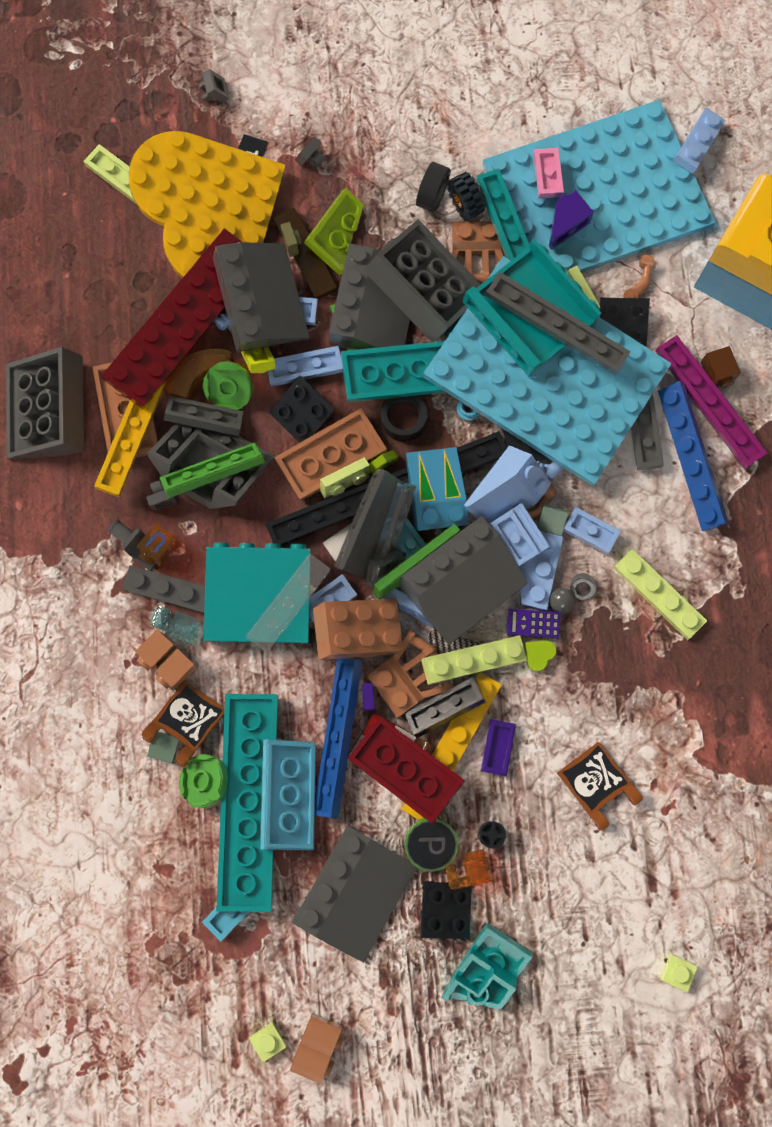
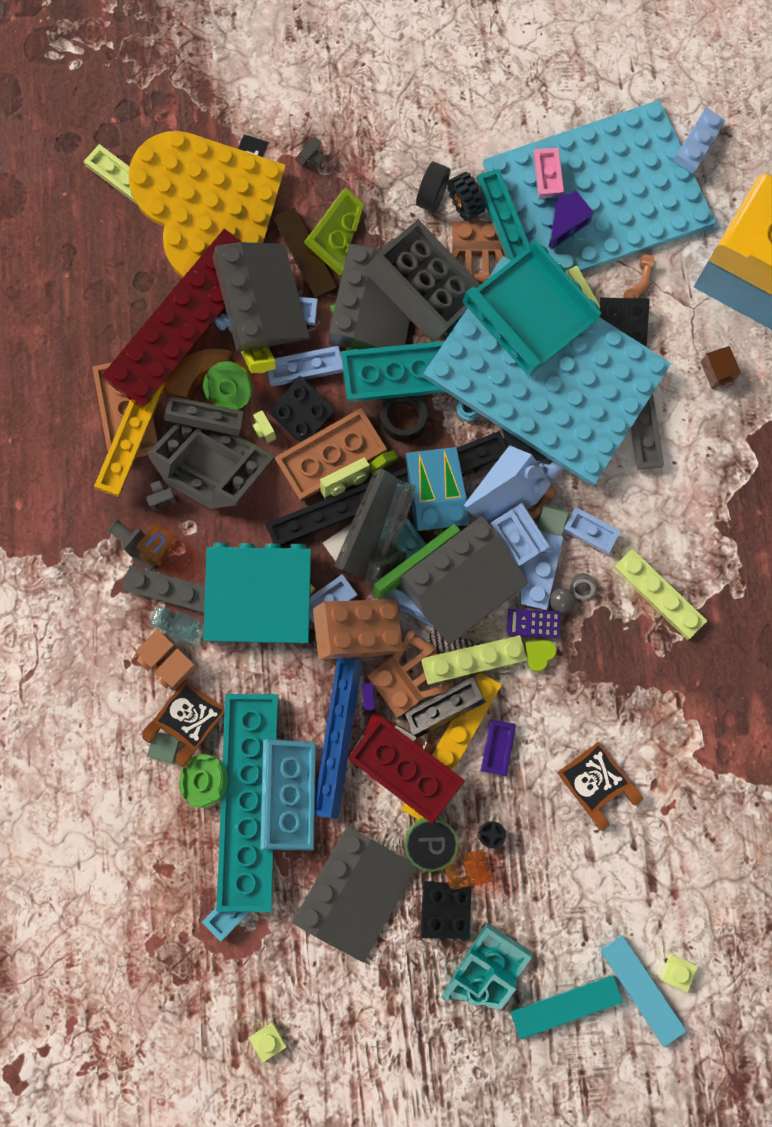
dark grey slope [6,347,85,460] -> none
bright green tile [159,443,265,498] -> none
dark grey tile [198,69,229,103] -> none
clear tile [245,553,331,653] -> none
olive plate [280,222,301,257] -> none
nougat brick [290,1013,345,1084] -> none
dark grey plate [485,272,631,375] -> none
magenta plate [655,335,767,469] -> none
blue plate [658,381,729,532] -> none
none -> yellowish green plate [253,411,276,443]
none -> teal tile [510,974,623,1039]
none -> medium azure tile [599,935,686,1047]

